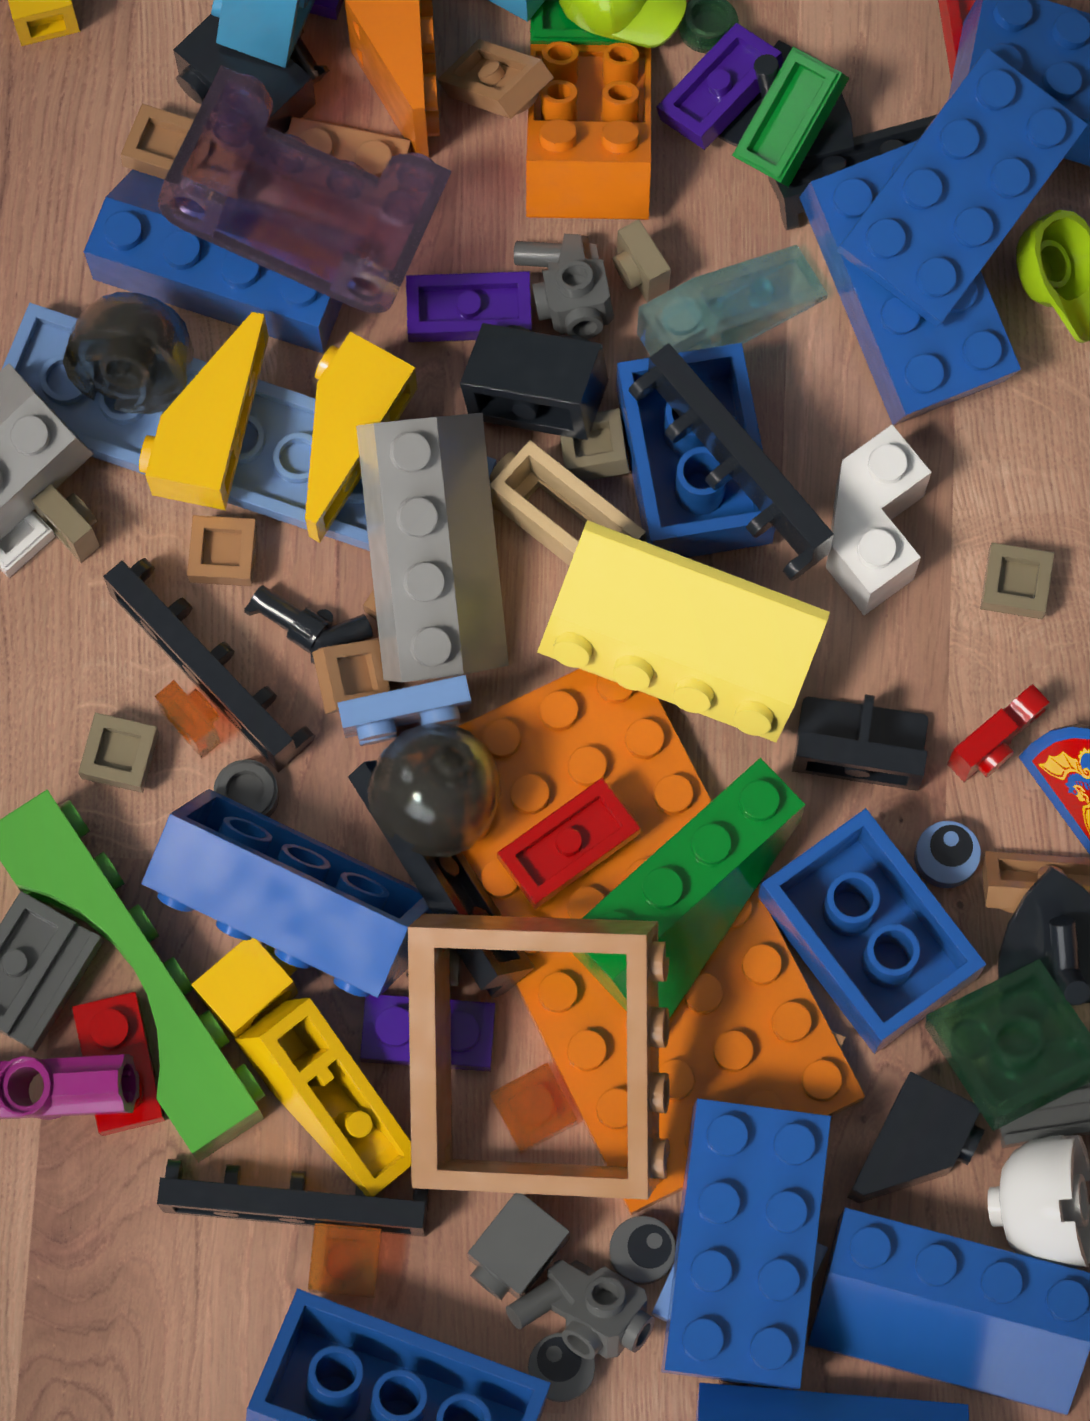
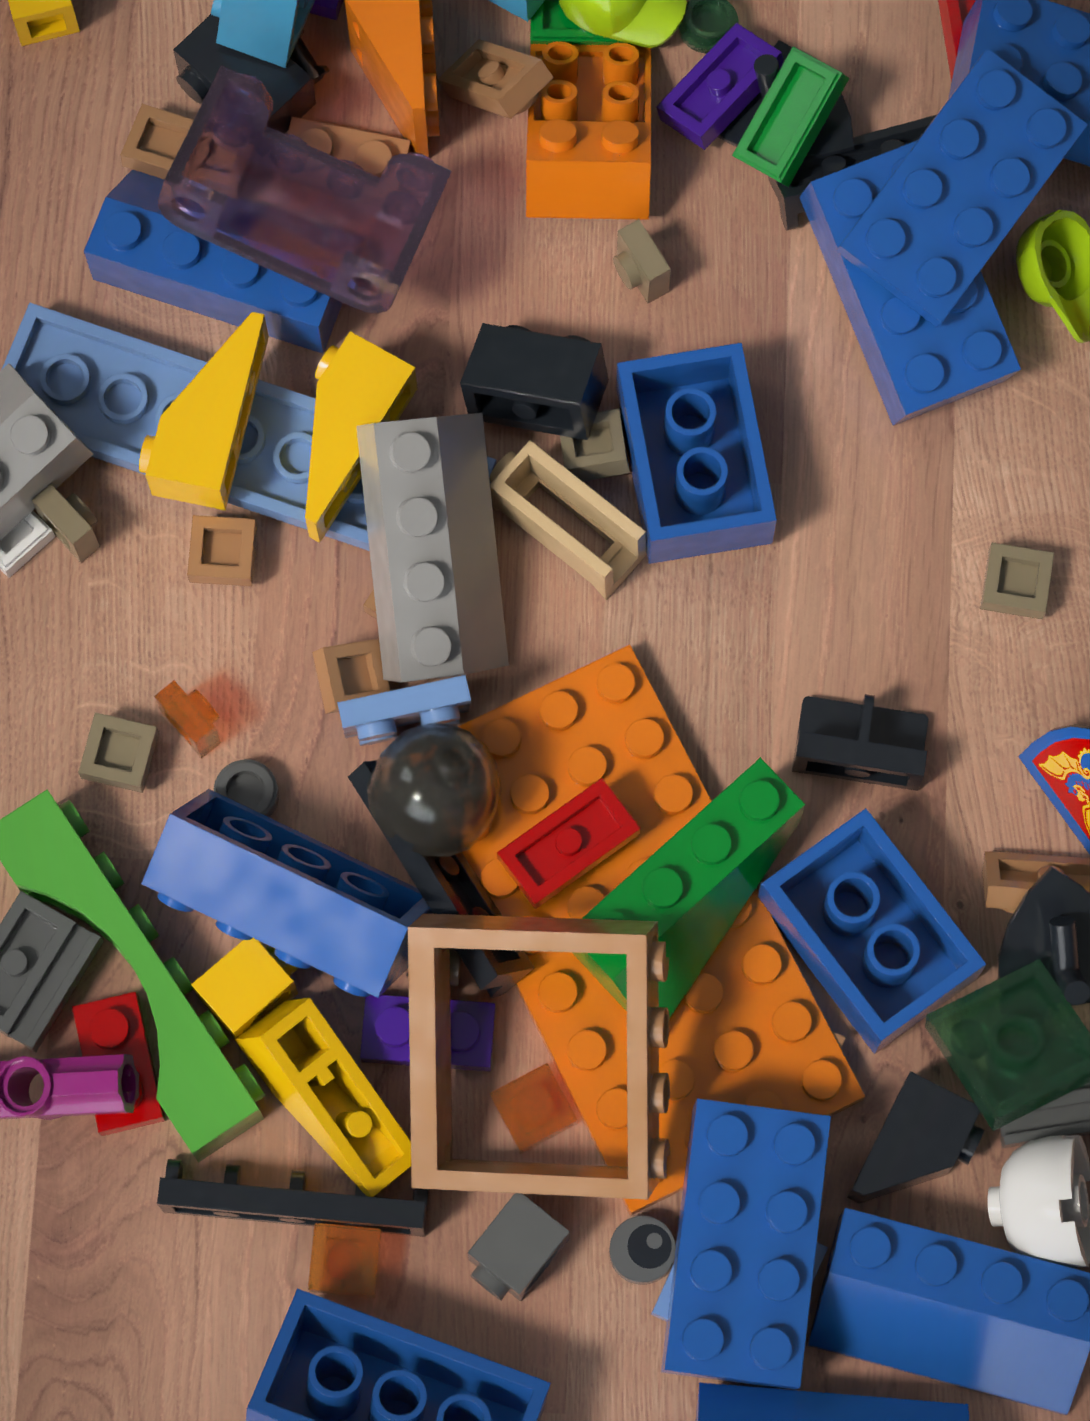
clear smoke cylinder [62,292,194,414] -> none
black hinge [103,558,315,773] -> none
black piece [244,585,373,665] -> none
dark purple plate [406,271,532,342] -> none
dark grey piece [506,1260,655,1359] -> none
dark grey piece [514,234,614,339] -> none
tile [528,1333,595,1402] -> none
light yellow slope [537,520,830,742] -> none
black hinge [628,343,834,581] -> none
clear light blue slope [637,245,828,356] -> none
white brick [826,424,931,615] -> none
medium blue tile [914,821,981,888] -> none
red plate [947,684,1050,783] -> none

